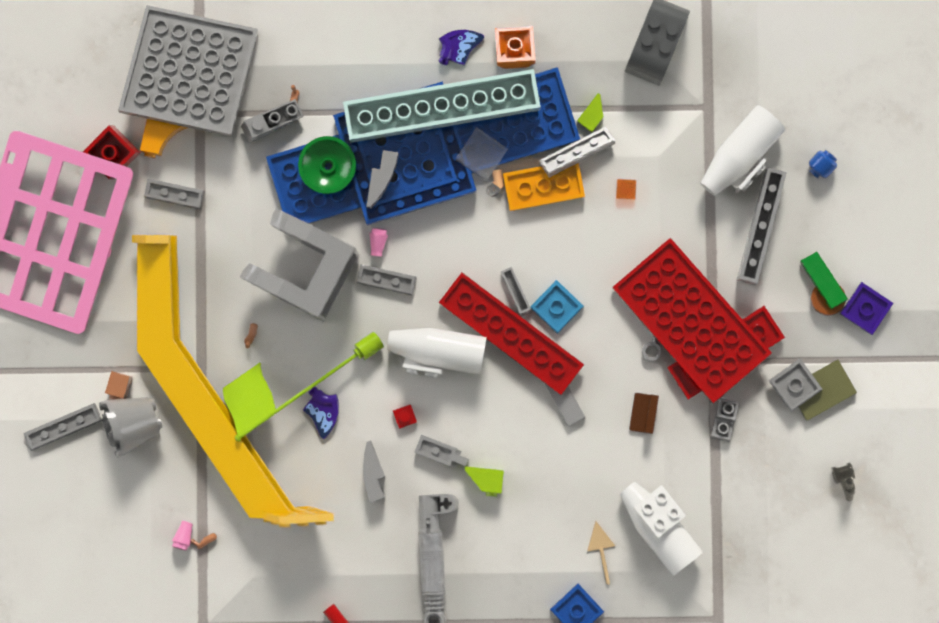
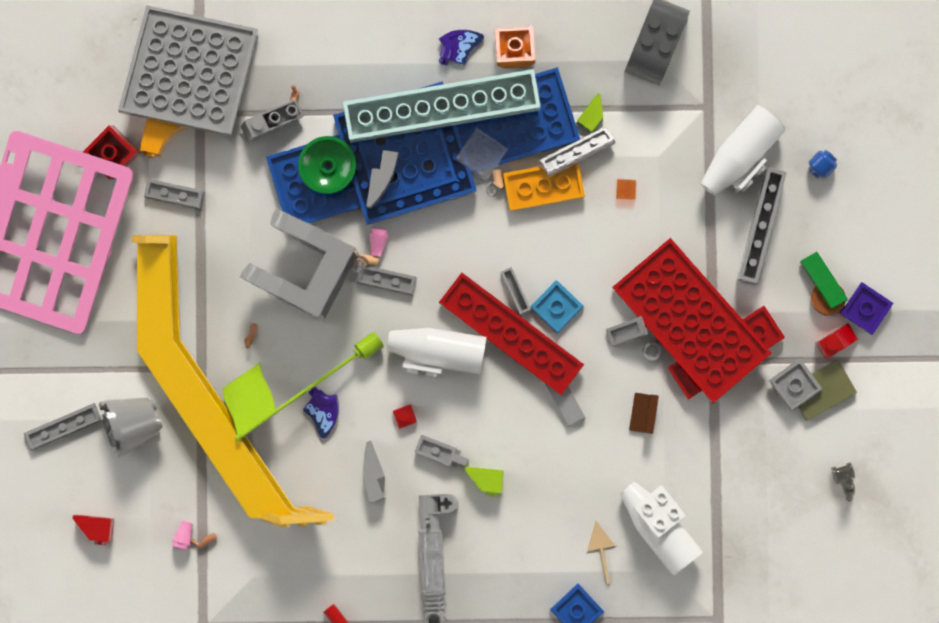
nougat brick [105,371,133,399] -> none
light grey slope [710,398,739,442] -> none
none -> red slope [72,514,114,545]
none -> clear arm [353,255,379,273]
none -> light grey tile [606,316,648,347]
none -> red slope [815,323,858,359]

